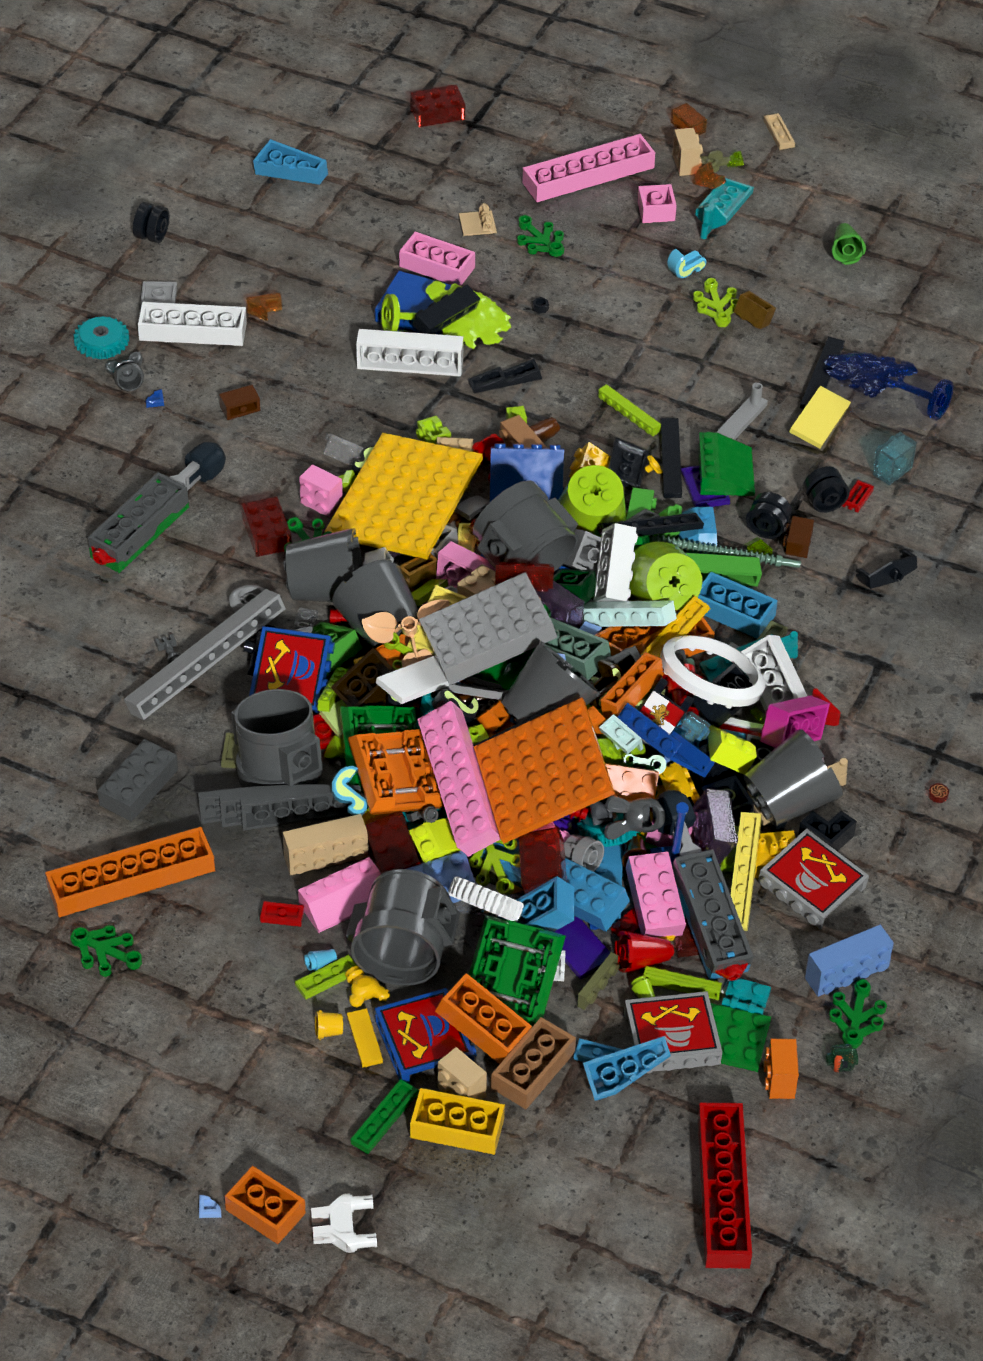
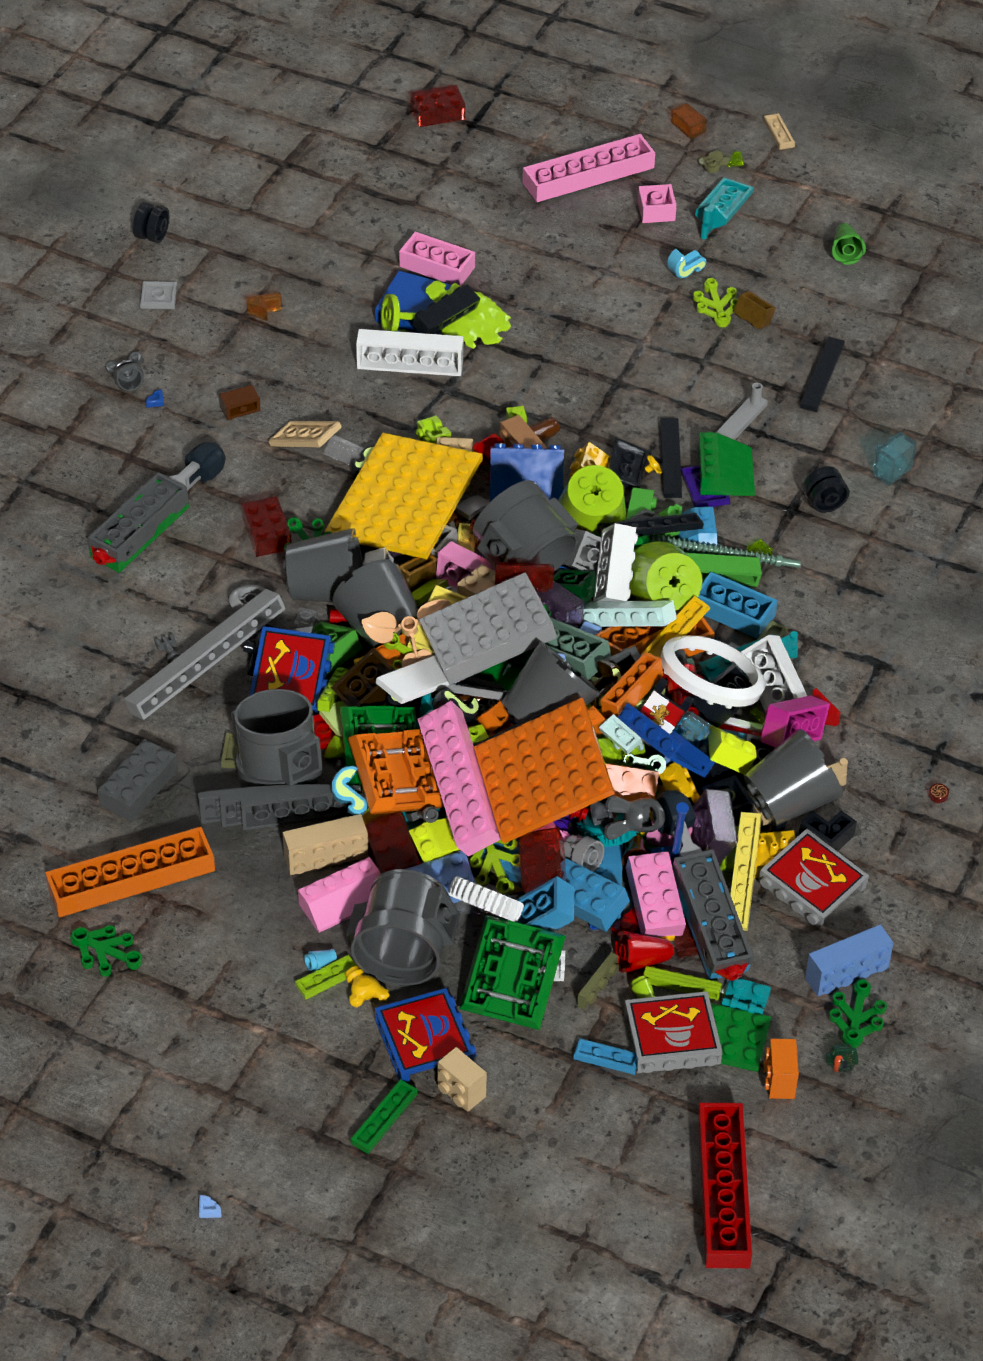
teal gear [74,316,129,360] -> none
white brick [138,302,247,346] -> none
orange brick [225,1166,306,1244] -> none
dark azure wedge [253,139,328,185] -> none
red plate [260,901,304,927] -> none
bright pink brick [299,464,343,517] -> none
white connector [311,1193,377,1253] -> none
yellow piece [315,1010,343,1040] -> none
lime tile [338,470,356,494] -> none
yellow tile [347,1008,383,1068] -> none
yellow brick [410,1088,505,1155] -> none
orange brick [435,973,532,1064] -> none
tan hinge [459,203,497,236] -> none
black slope [468,359,542,393] -> none
medium nougat brick [491,1017,576,1110] -> none
green plant [517,215,565,257] -> none
black tile [532,297,549,314] -> none
dark purple tile [555,917,610,980] -> none
dark azure wedge [583,1036,671,1101] -> none
lime piece [598,384,661,436] -> none
tan brick [672,128,703,176] -> none
clear orange slope [692,162,726,189] -> none
black wheel [746,492,792,539] -> none
reddish brown brick [783,516,814,558] -> none
light yellow tile [789,386,851,449] -> none
clear blue plant [824,353,954,421] -> none
red tile [842,480,874,513] -> none
black piece [856,549,917,589] -> none
none -> tan tile [268,421,342,447]

